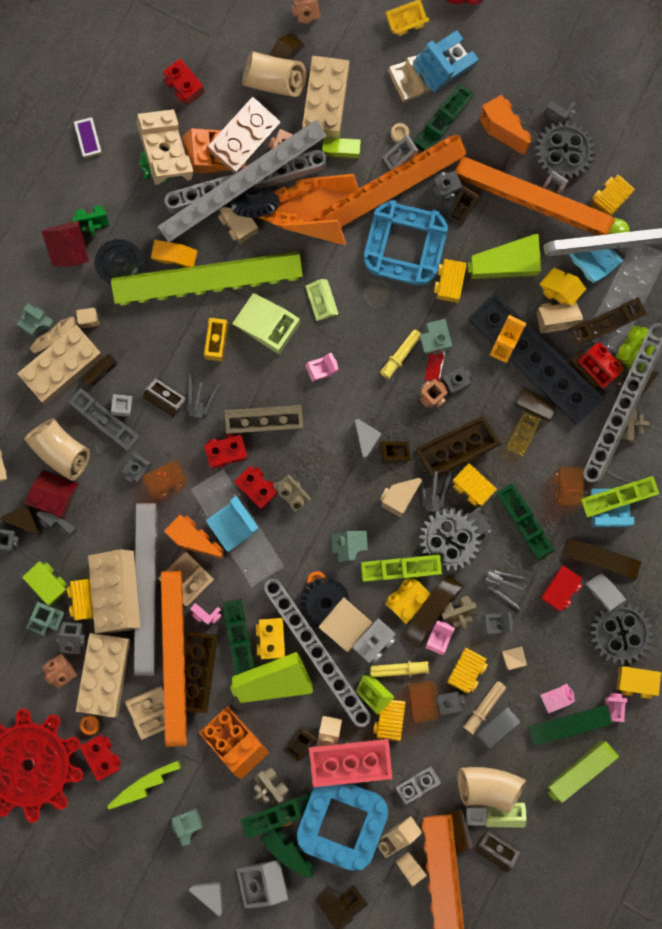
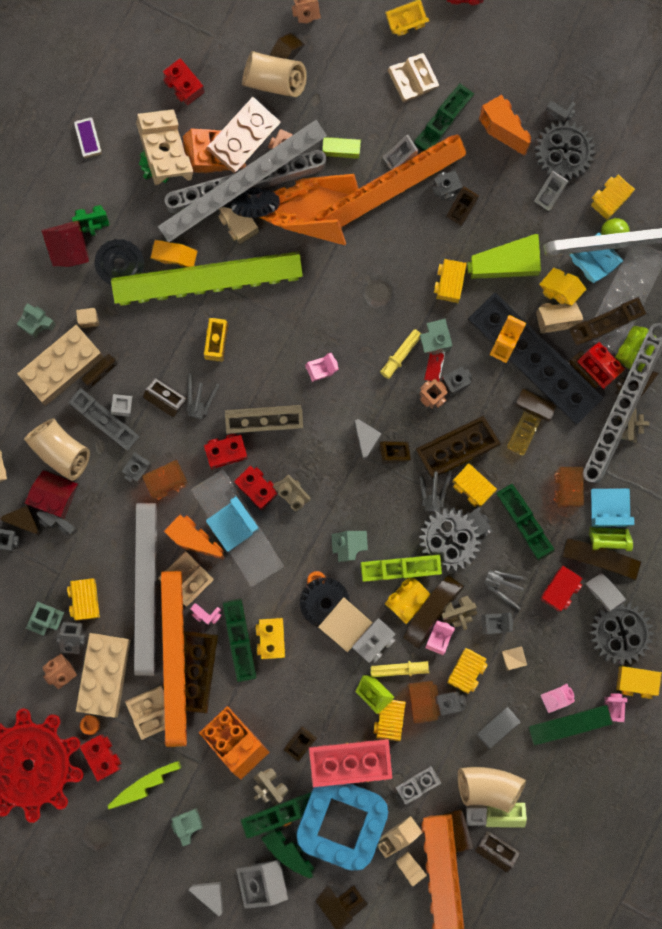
lime brick [22,561,67,607] -> none
tan tile [30,317,77,353] -> none
tan brick [88,549,141,634] -> none
lime slope [230,652,313,703] -> none
yellowish green slope [232,293,300,355] -> none
light grey beam [264,579,370,727] -> none
tan brick [302,56,349,138] -> none
yellowish green slope [306,279,338,321] -> none
tan slope [316,716,342,747] -> none
dark azure plate [364,201,448,286] -> none
tan slope [380,478,422,517] -> none
tan tile [391,123,409,143] -> none
dark azure brick [413,30,479,93] -> none
orange beam [455,157,615,236] -> none
tan axle [463,682,506,734] -> none
lime slope [547,740,619,803] -> none
lime slope [581,476,659,517] -> none
none -> lime plate [589,527,633,551]

